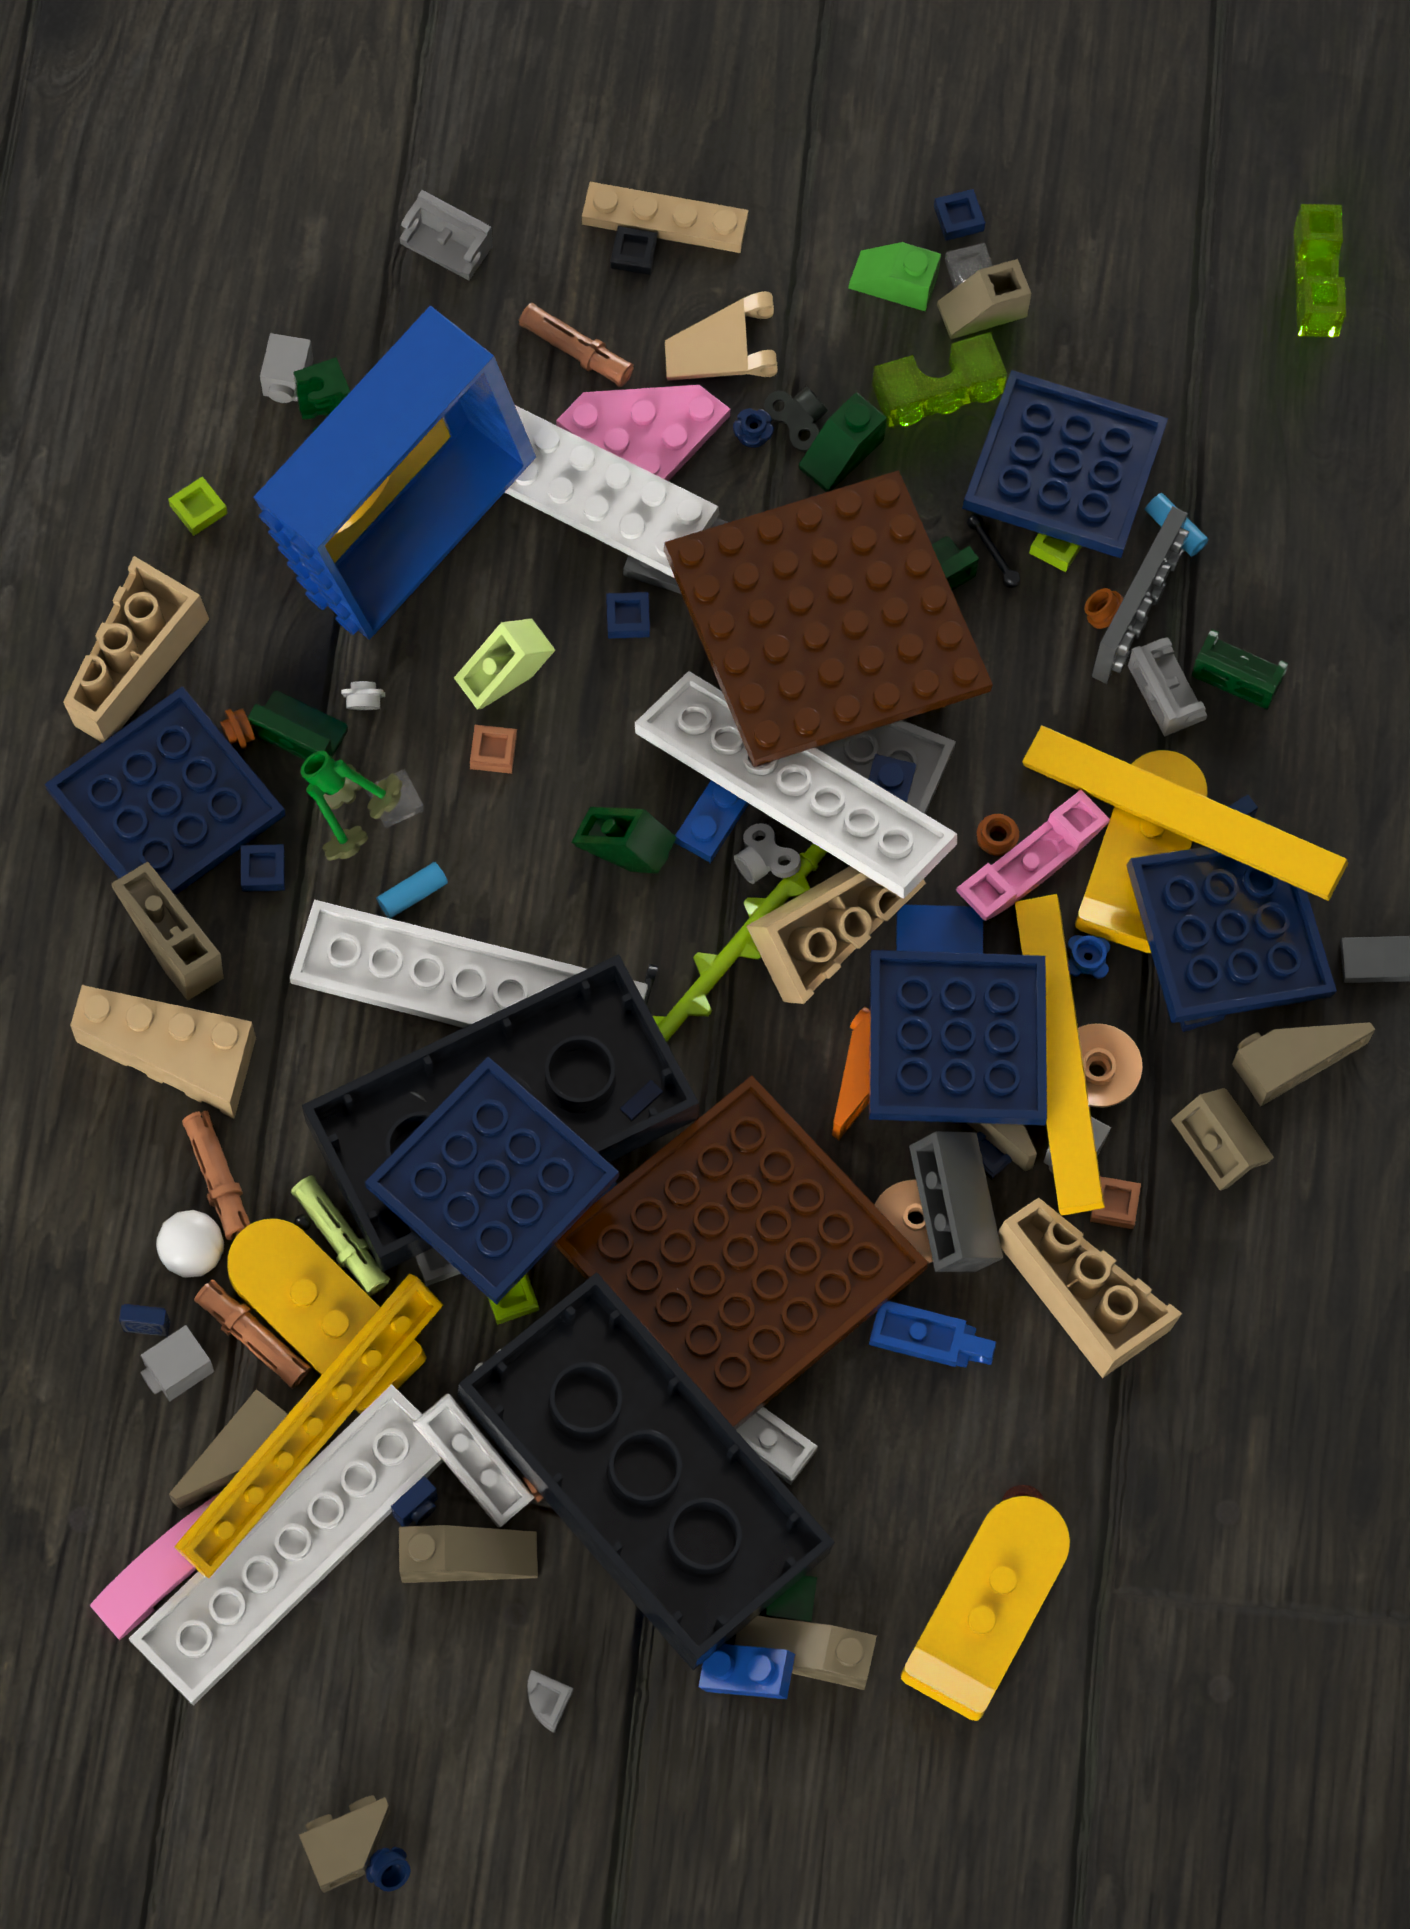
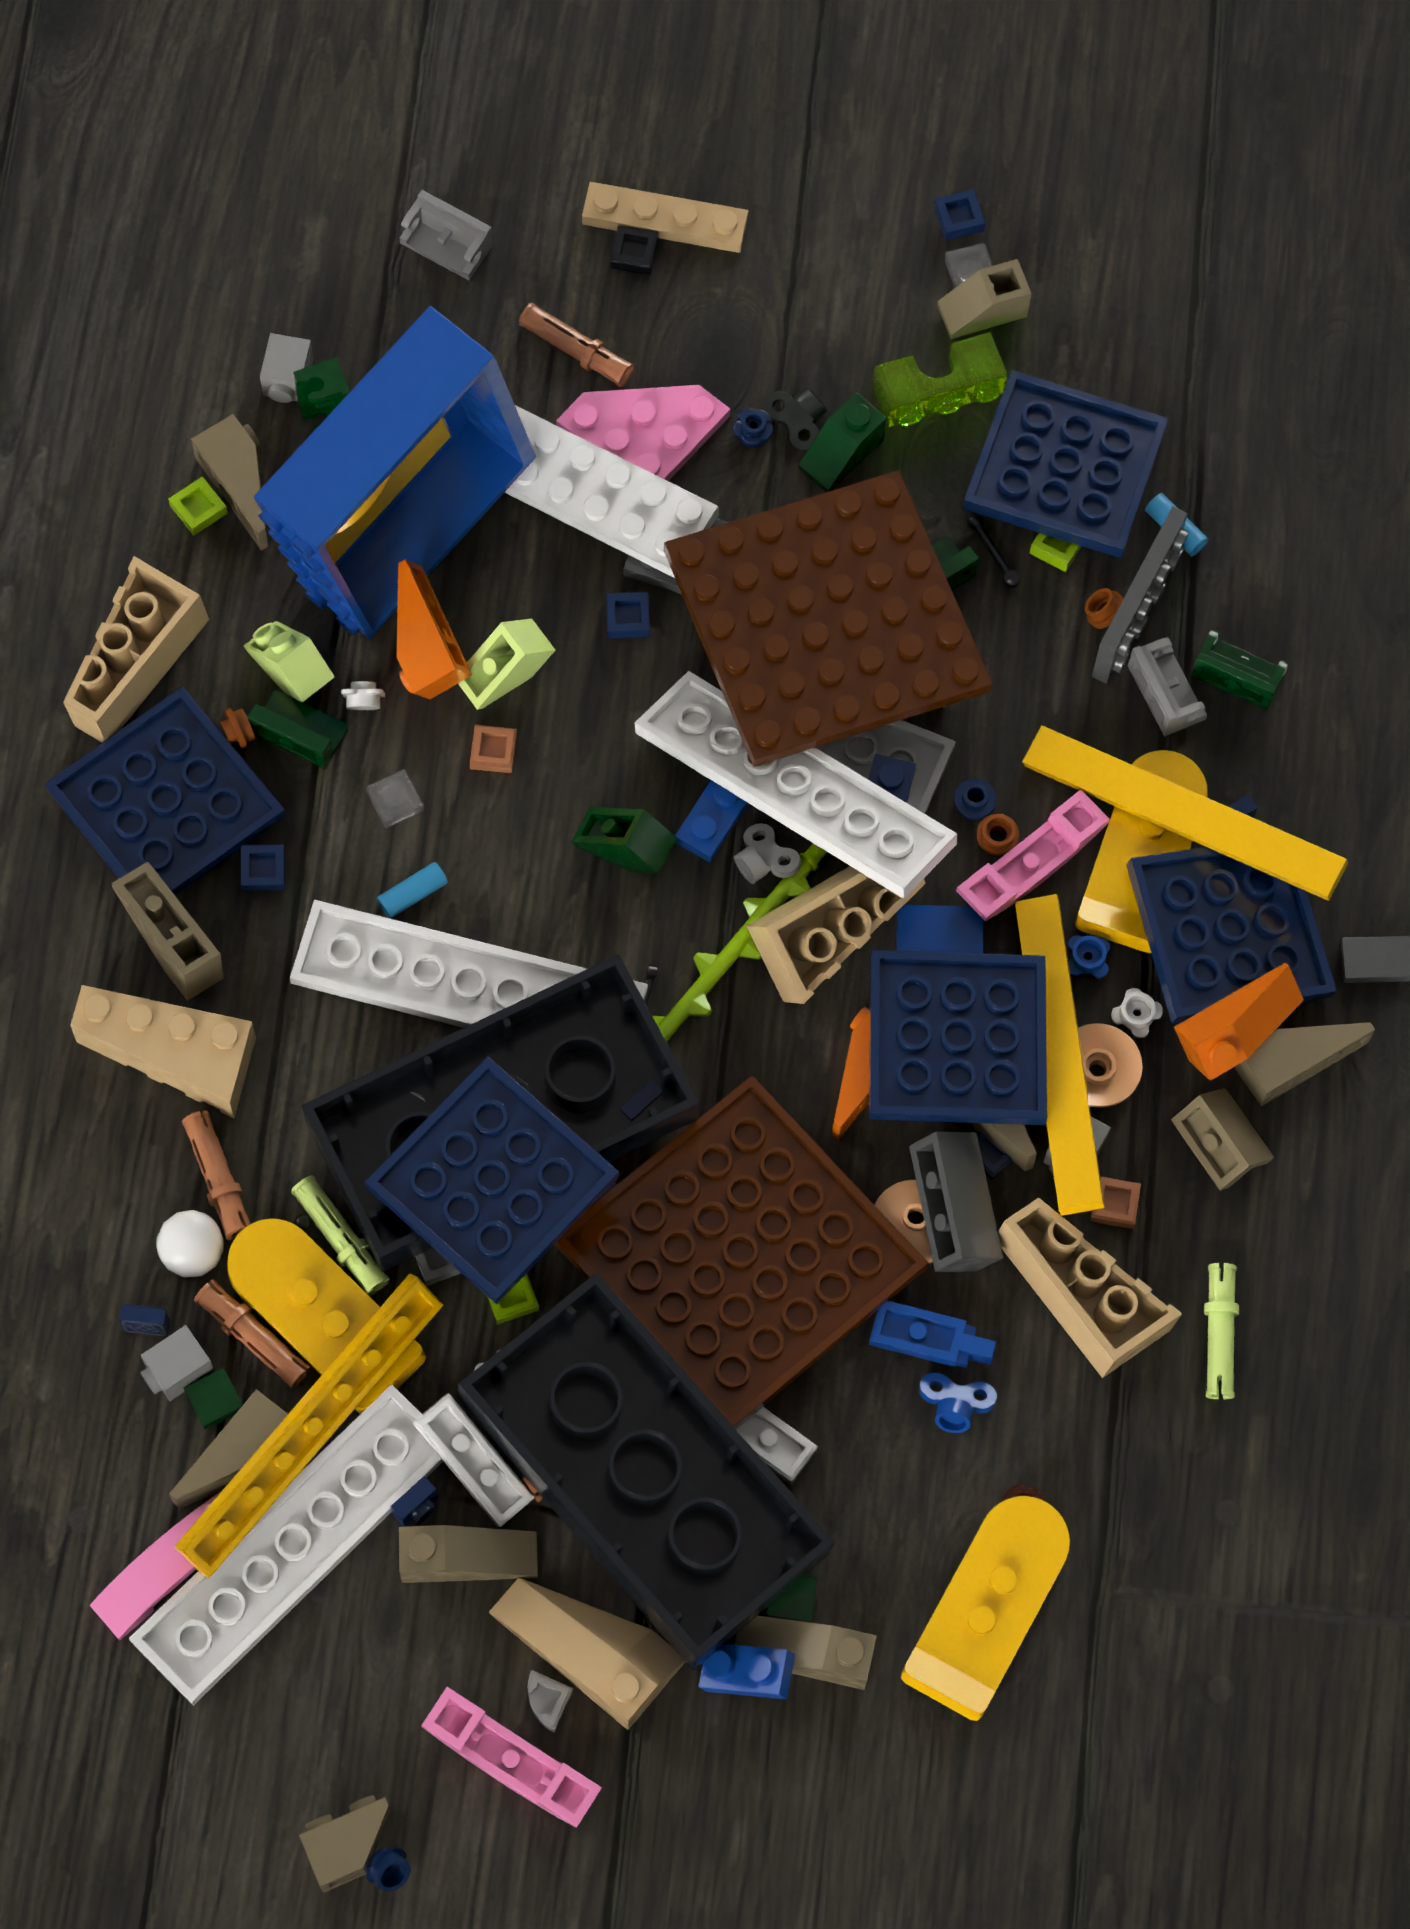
plant [301,751,403,861] -> none
tan flag [665,291,778,381] -> none
bright green slope [848,242,941,312] -> none
clear neon green arch [1294,204,1346,337] -> none
none -> dark green tile [184,1367,243,1430]
none -> dark tan slope [191,414,268,551]
none -> yellowish green slope [244,621,335,702]
none -> orange slope [396,559,472,699]
none -> bright pink slope [421,1687,602,1828]
none -> tan wedge [489,1577,685,1730]
none -> blue piece [919,1373,997,1433]
none -> dark blue plate [953,779,996,820]
none -> white plate [1111,988,1163,1038]
none -> orange slope [1174,963,1304,1081]
none -> yellowish green pin [1204,1263,1239,1400]

